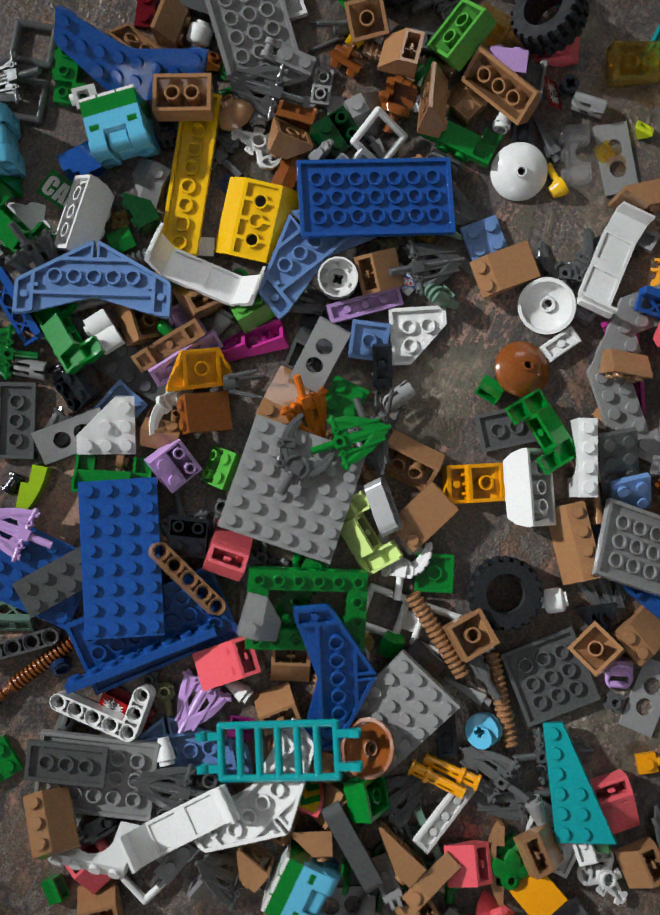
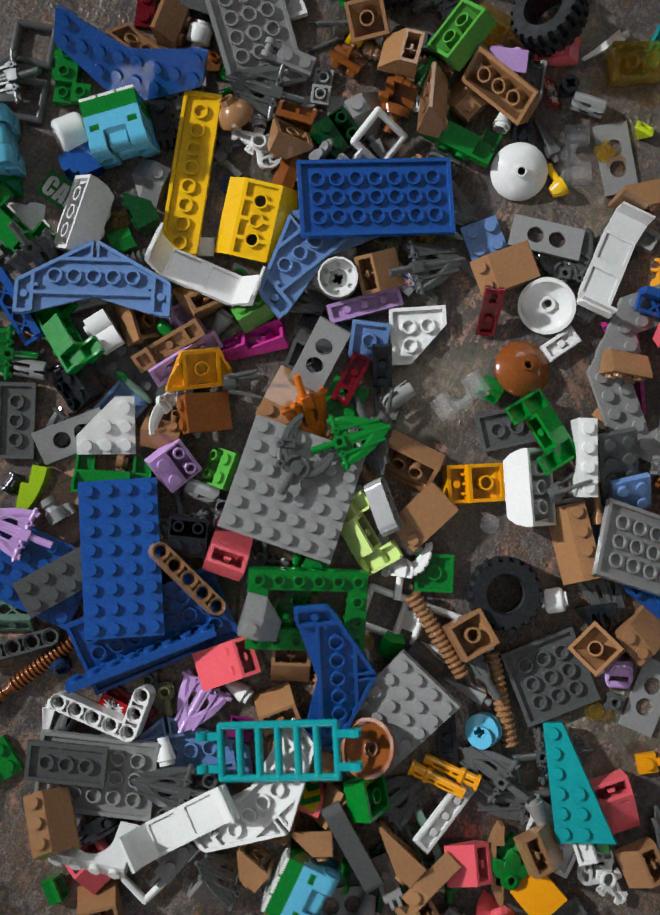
white brick [69,83,97,110] -> none
medium nougat slope [152,73,214,122] -> none
sand green arm [424,284,459,311] -> none
none -> light grey piece [39,496,77,527]
none -> white piece [42,698,57,730]
none -> white head [51,111,88,152]
none -> sand green piece [116,371,153,404]
none -> light grey arm [183,478,220,506]
none -> dark red plate [330,351,371,408]
none -> clear arch [429,368,492,422]
none -> dark red plate [475,285,505,337]
none -> clear plate [480,514,499,534]
none -> light grey piece [507,214,585,262]
none -> dark grey plant [546,471,593,505]
none -> white piece [582,29,630,61]
none -> clear yellow plate [584,701,604,720]

